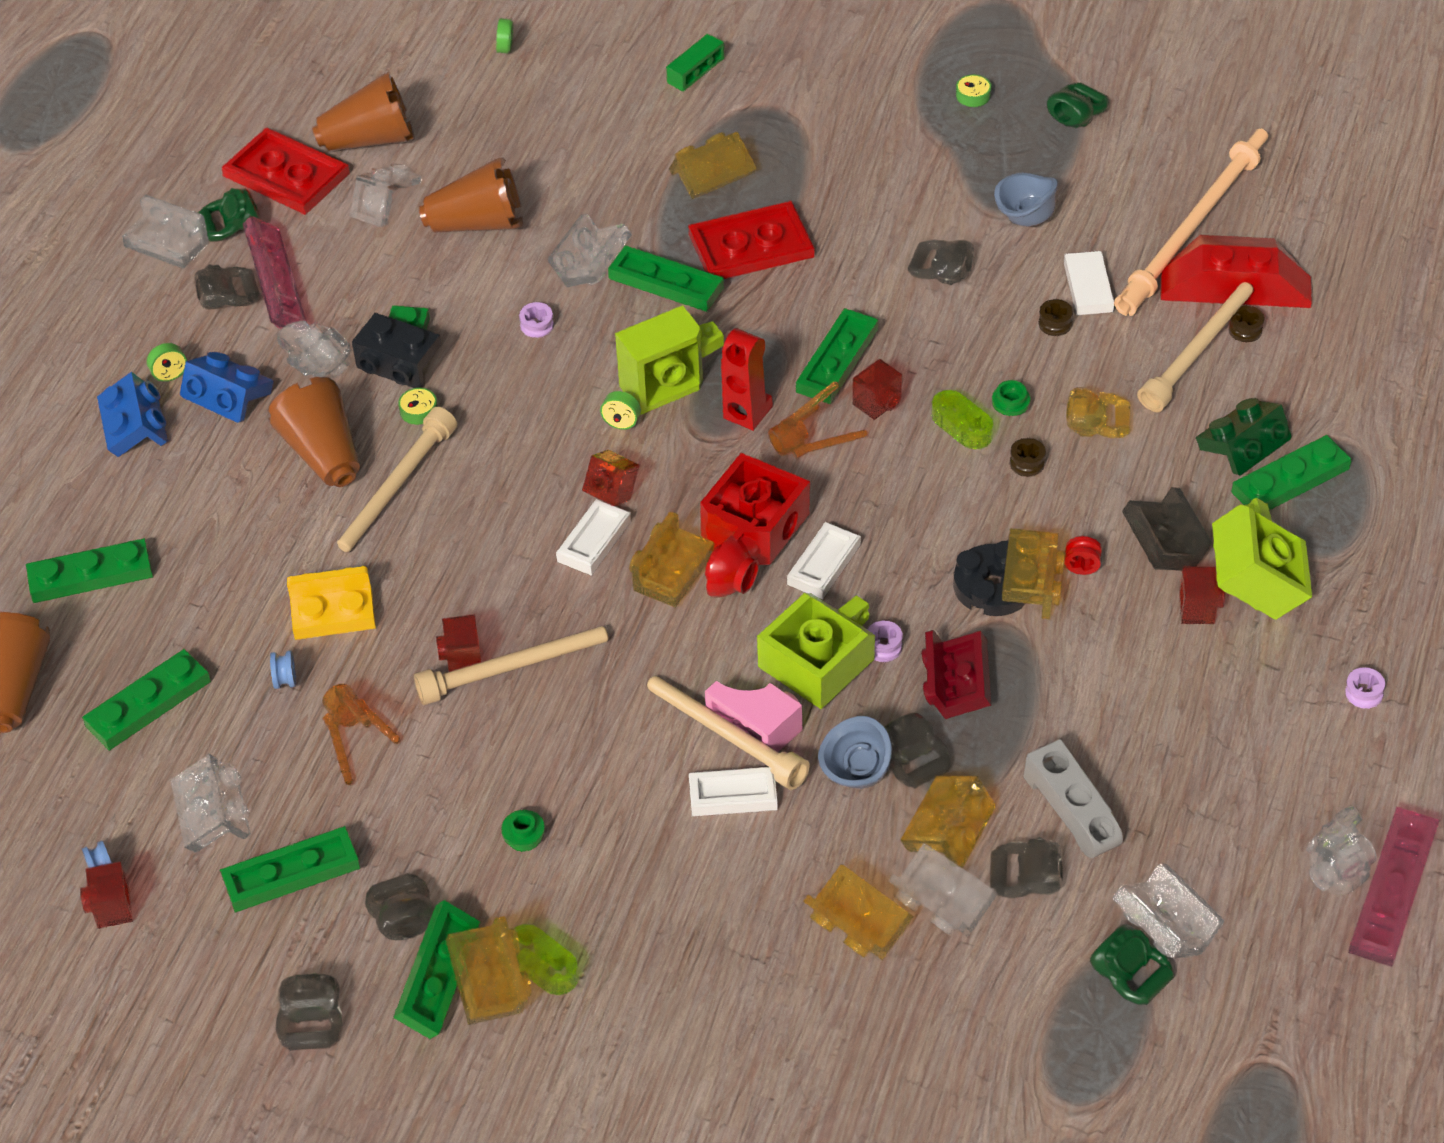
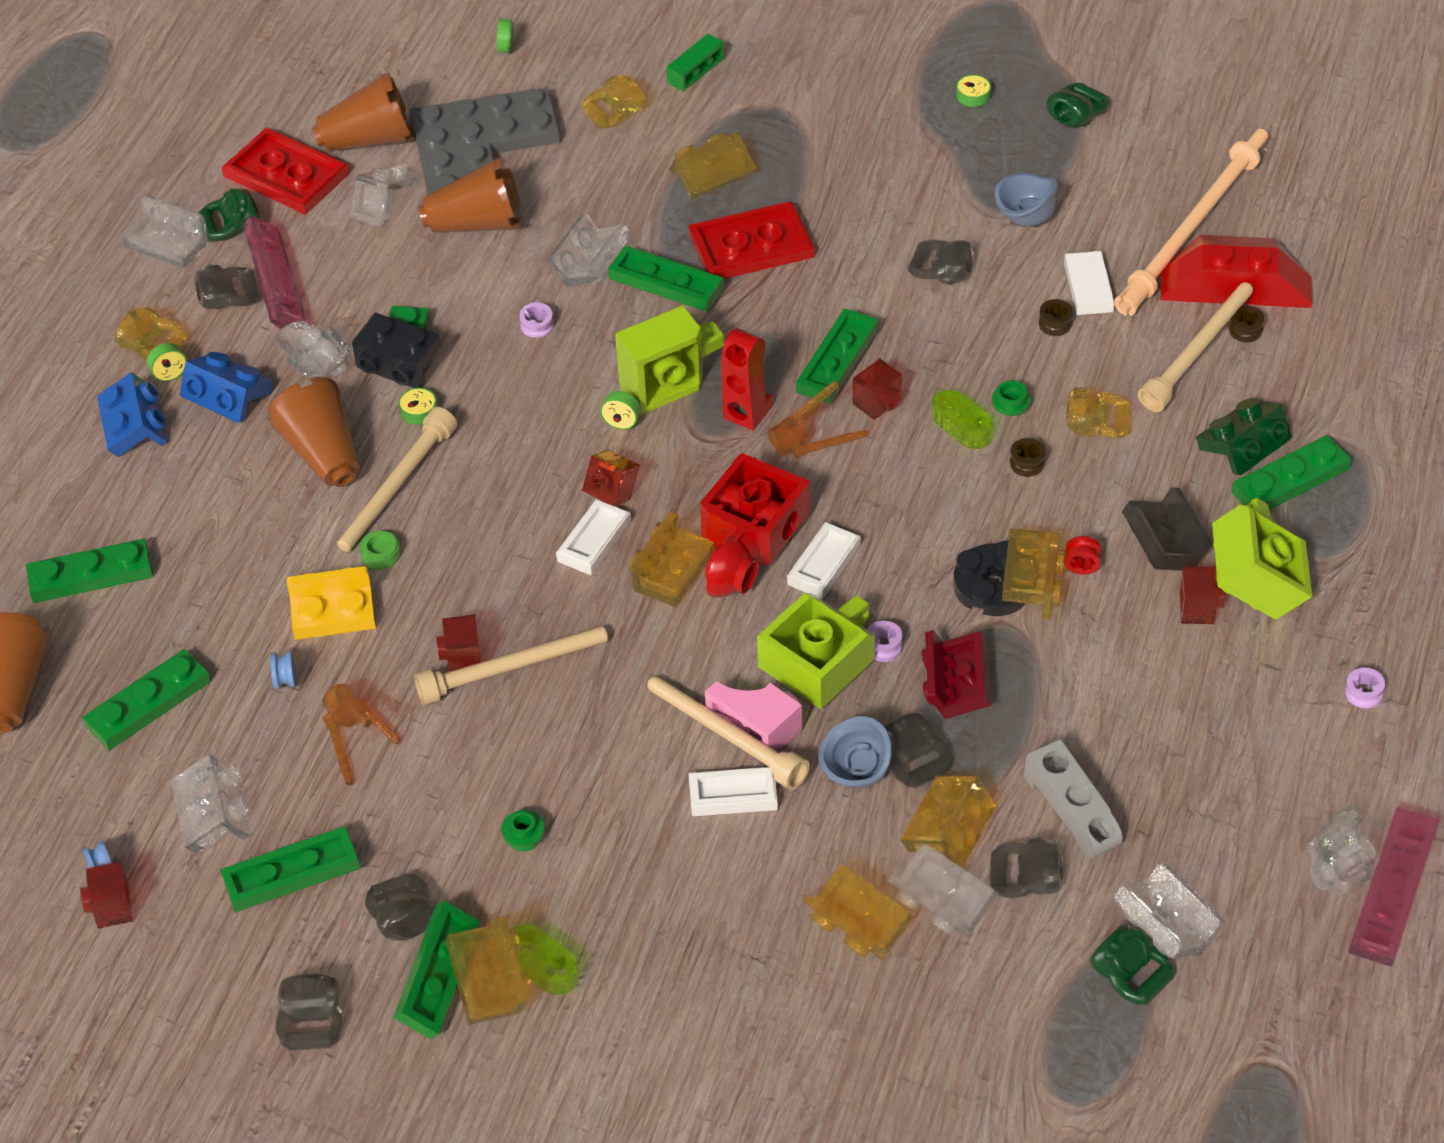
none -> clear yellow piece [114,307,186,360]
none -> bright green tile [359,530,401,570]
none -> dark grey plate [410,87,560,196]
none -> clear yellow piece [582,74,647,128]

